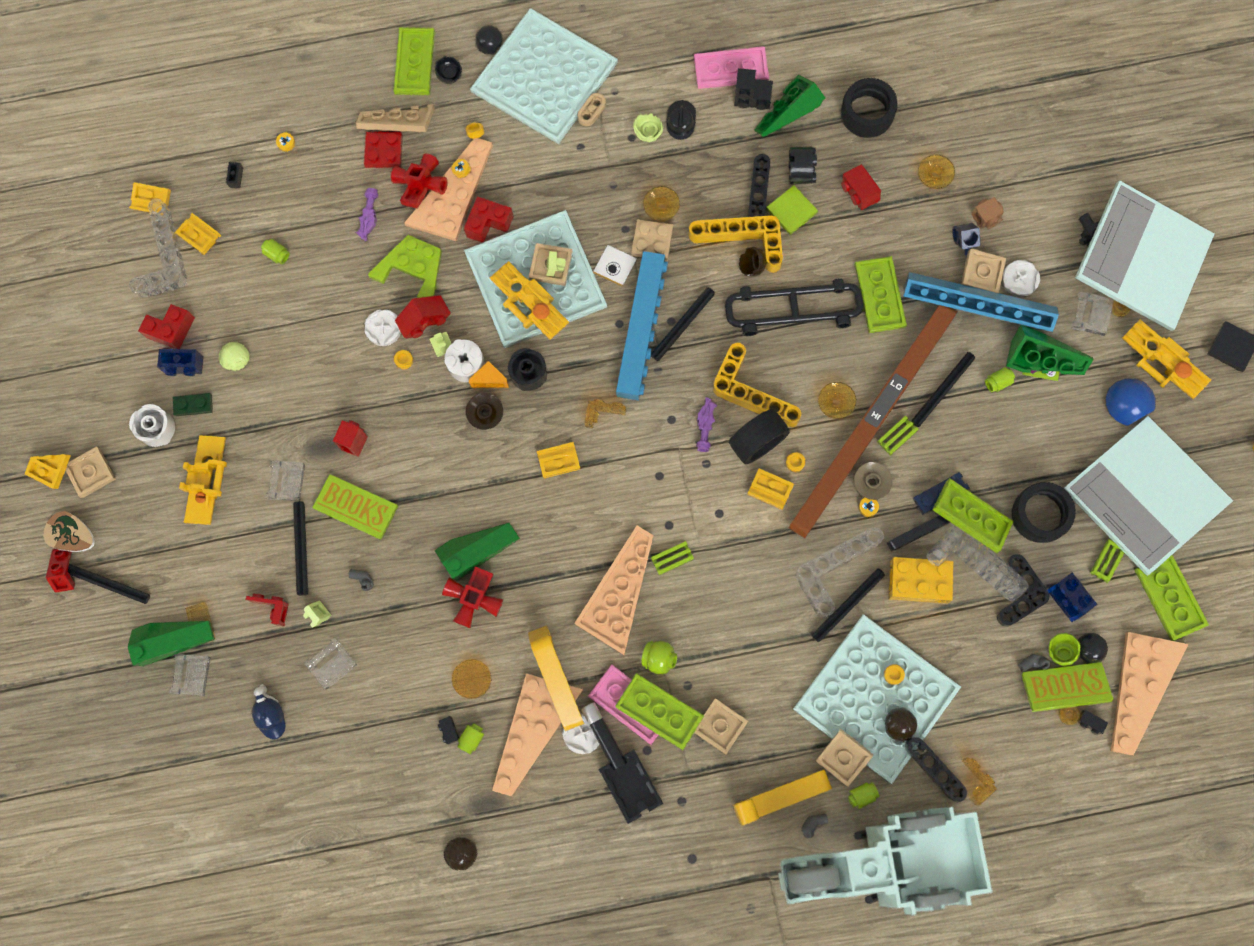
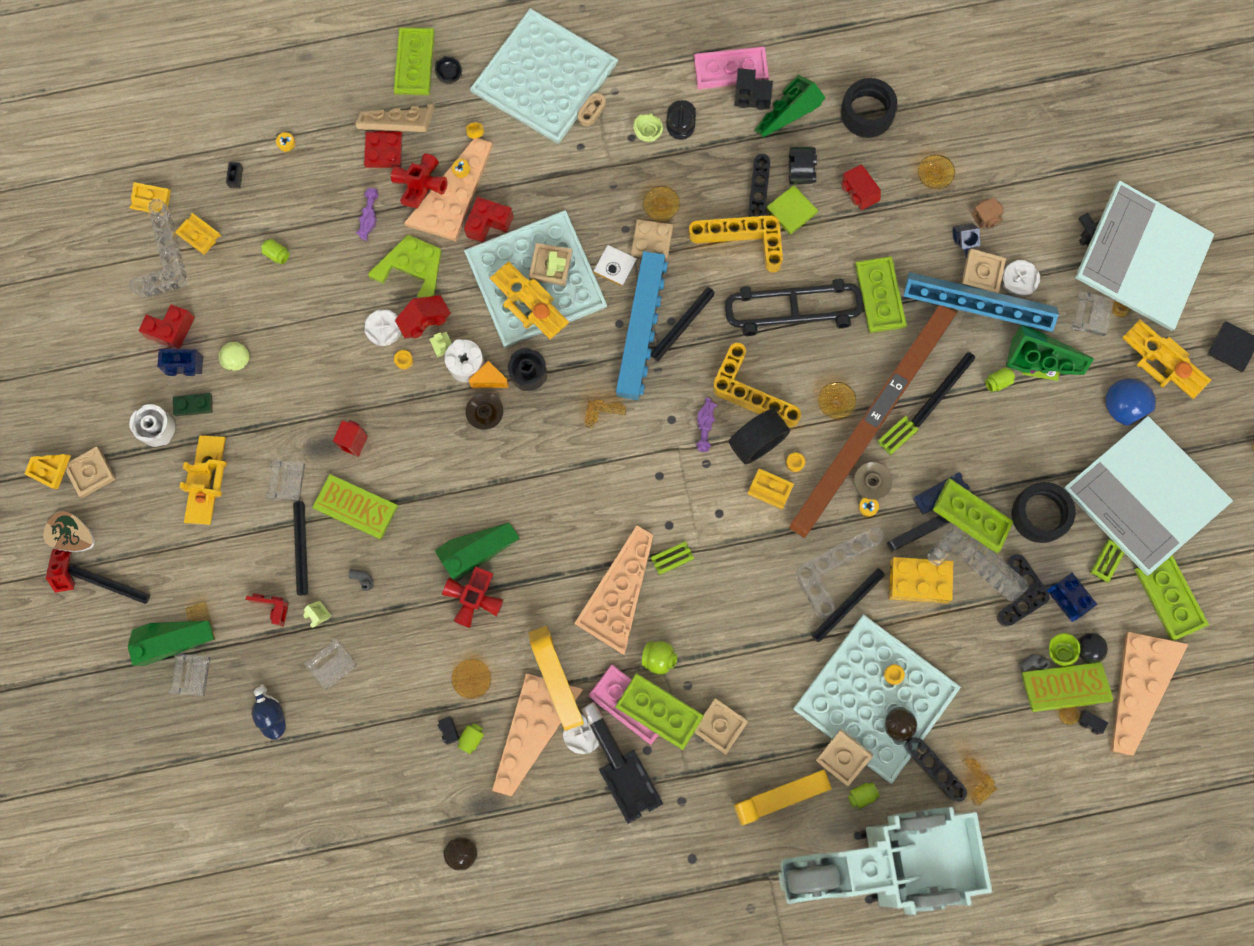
black hair [475,25,503,54] -> none
yellow plate [537,442,580,479] -> none
dark brown hair [738,247,767,277] -> none
dark grey arm [802,813,828,838] -> none

